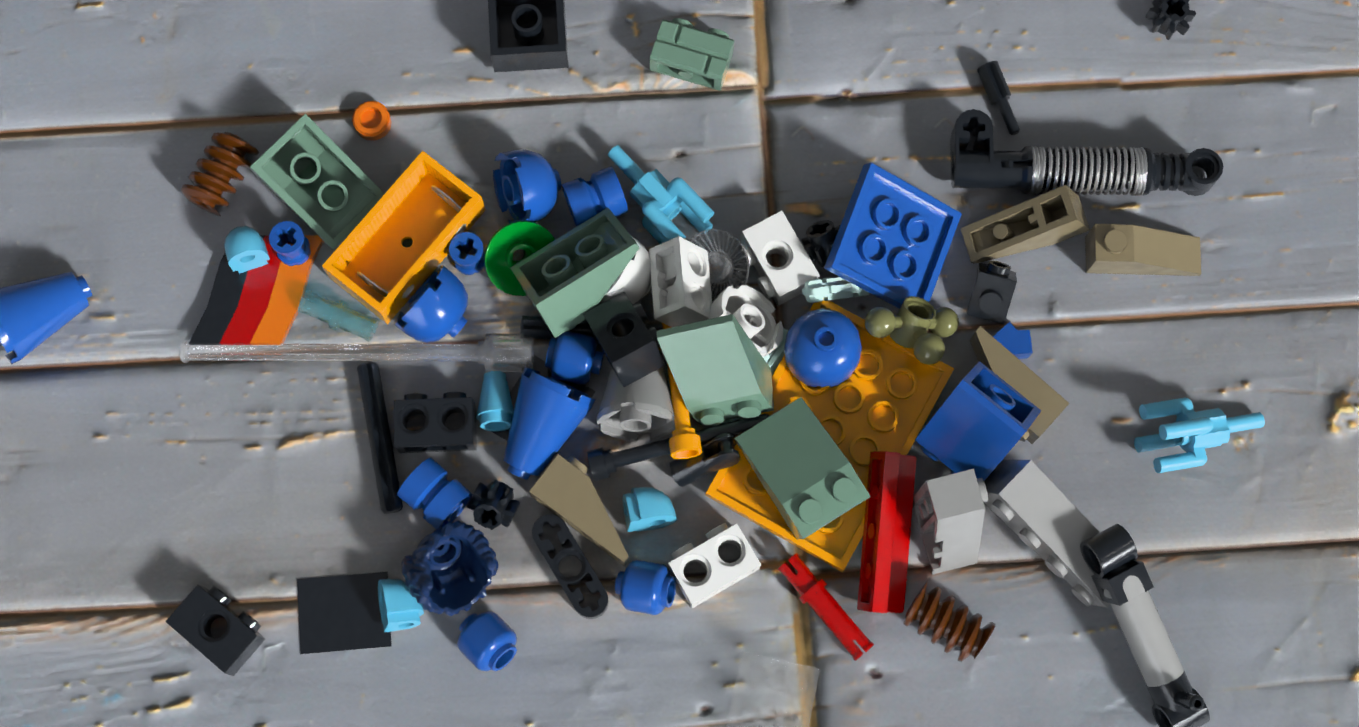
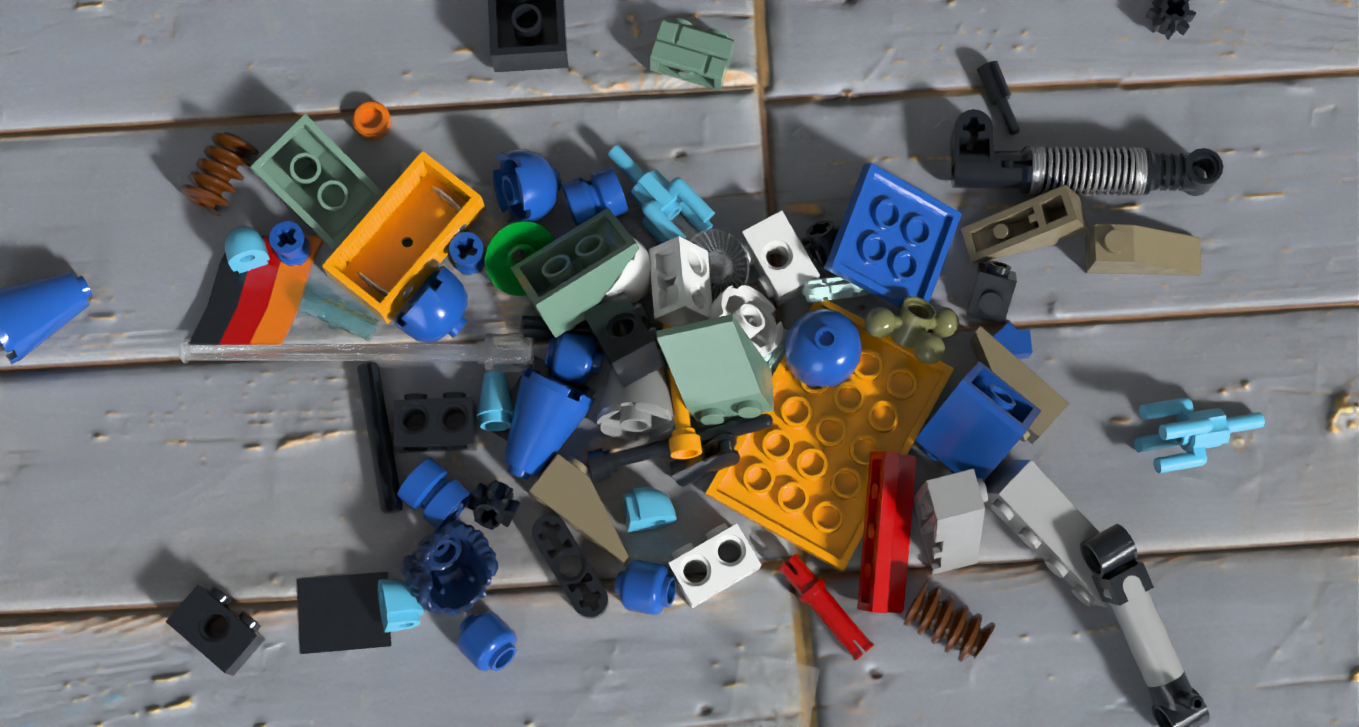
sand green slope [734,397,871,539] -> none

